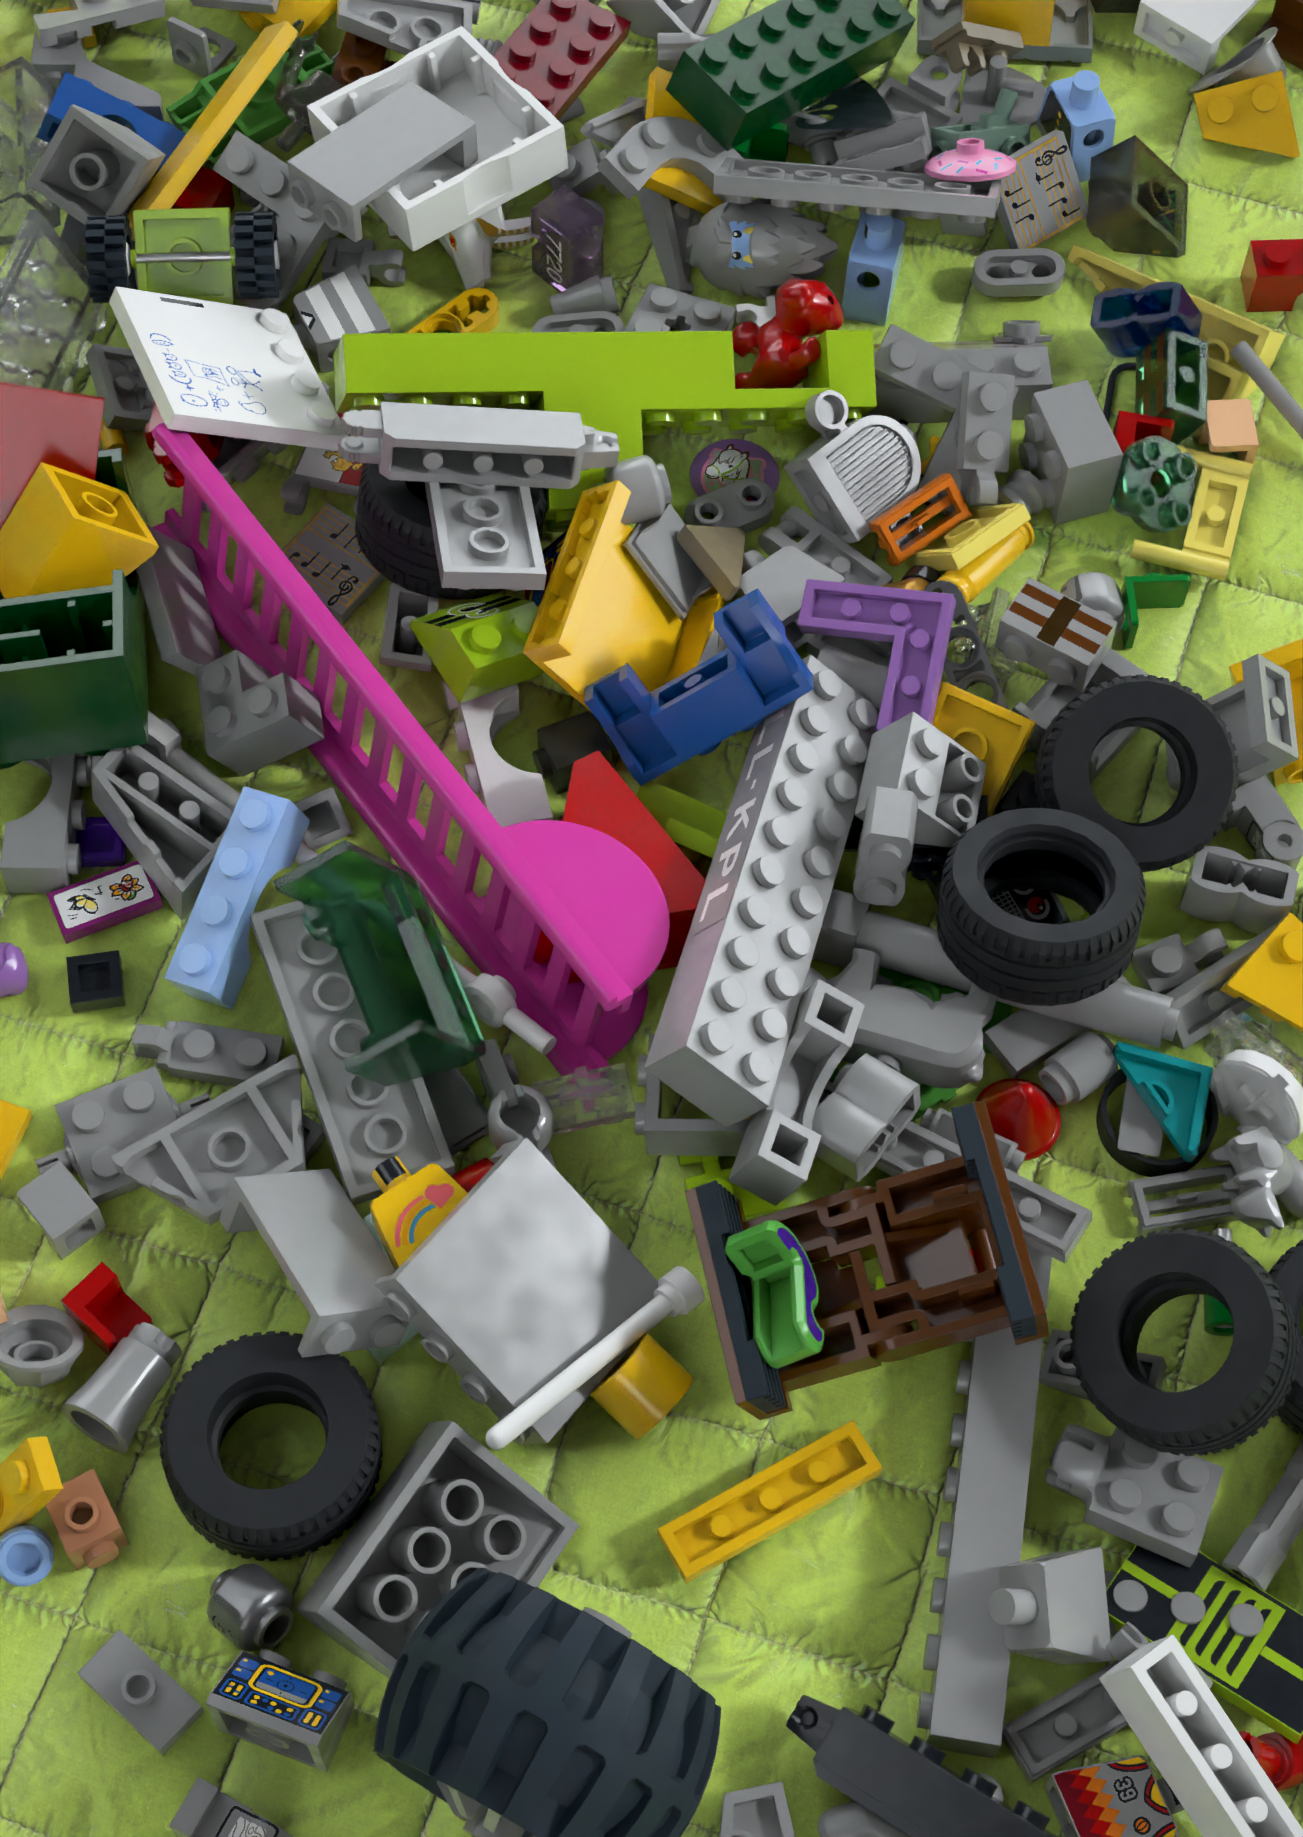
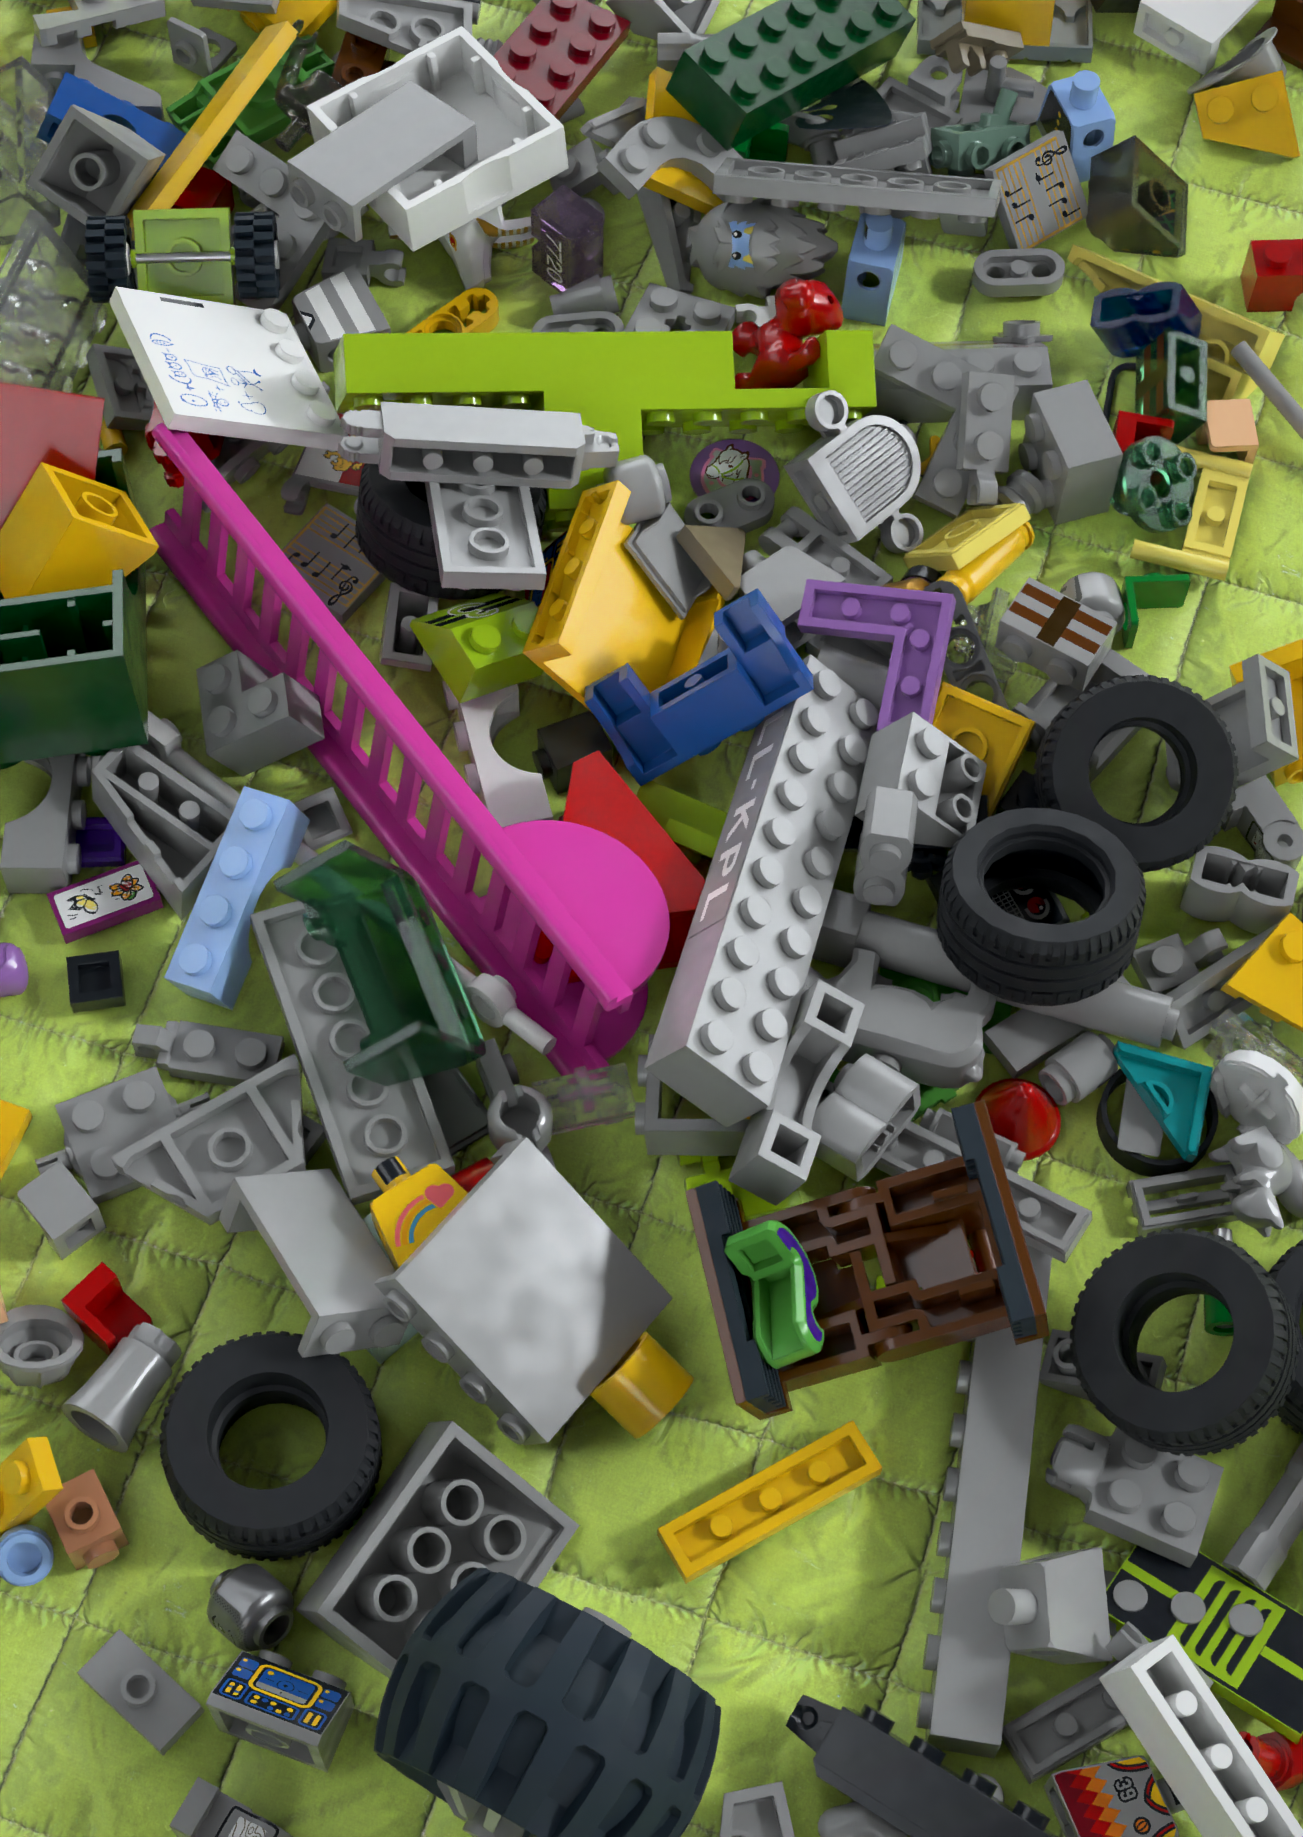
light grey tile [136,525,223,676] -> none
white piece [486,1266,705,1450] -> none
orange tile [868,473,972,566] -> none
bright pink dish [924,138,1016,182] -> none

